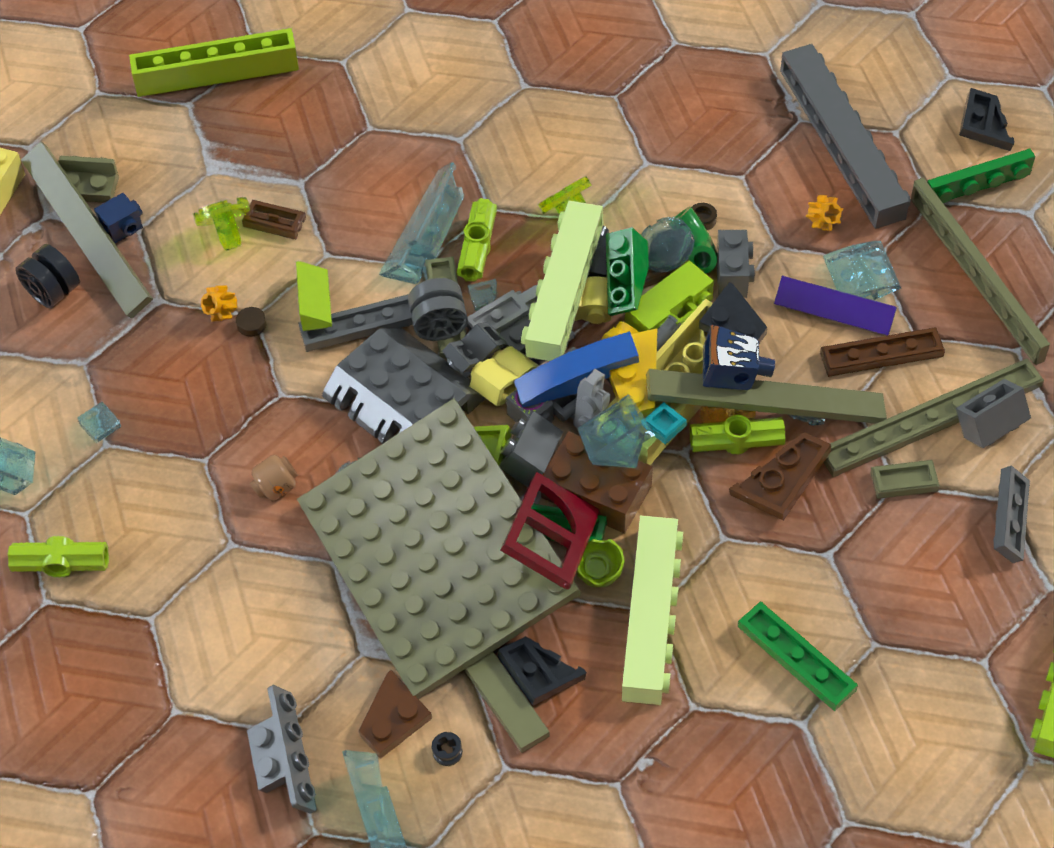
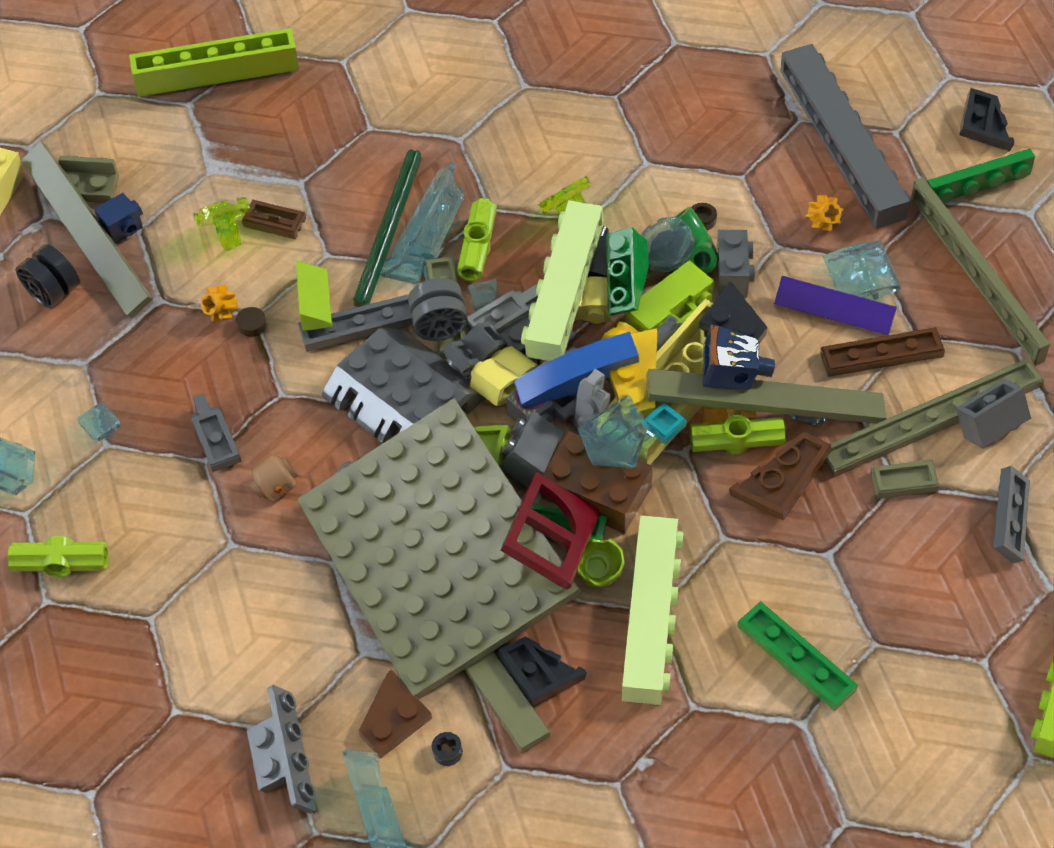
none -> dark grey hinge [191,393,242,472]
none -> dark green axle [353,149,422,307]

